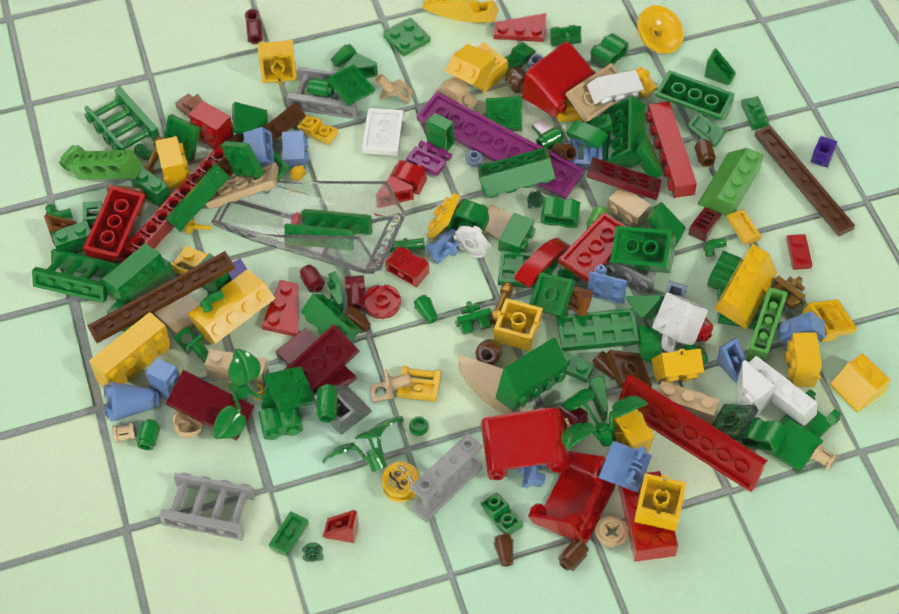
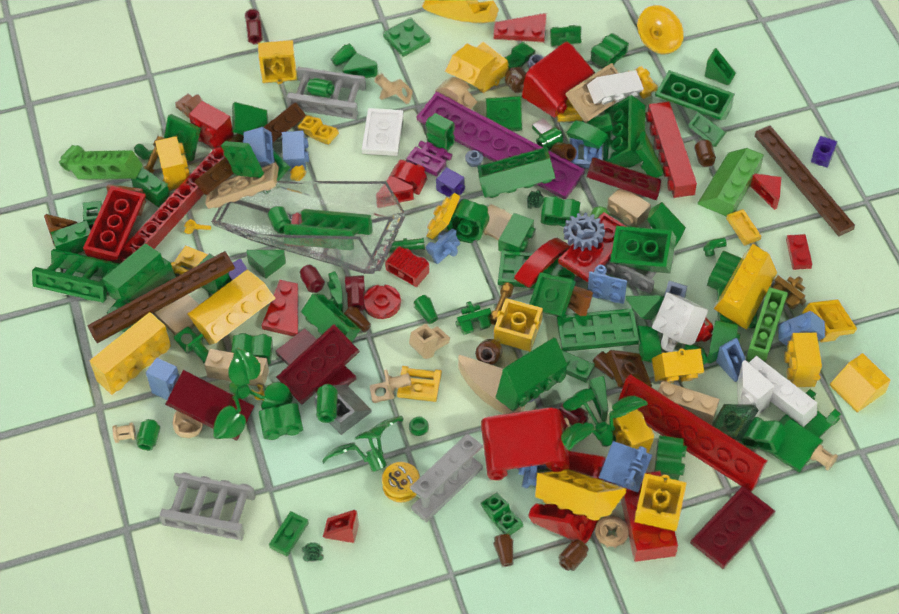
green arm [45,204,73,219] -> none
green fence [84,86,160,151] -> none
medium blue cone [104,382,159,421] -> none
green plate [165,164,230,232] -> none
green arm [200,290,225,313] -> none
green plate [264,366,315,412] -> none
green tile [327,64,375,106] -> none
white plate [454,226,491,258] -> none
dark red slope [689,207,722,242] -> none
green plate [741,96,769,130] -> none
none -> green brick [231,333,273,365]
none -> green slope [246,250,286,279]
none -> green brick [268,206,291,234]
none -> tan brick [409,324,450,359]
none -> brick [436,167,465,197]
none -> yellow slope [535,469,626,520]
none -> sand blue gear [563,213,605,251]
none -> green brick [654,435,687,481]
none -> dark red tile [690,486,775,569]
none -> green slope [707,321,741,364]
none -> red slope [750,174,782,210]

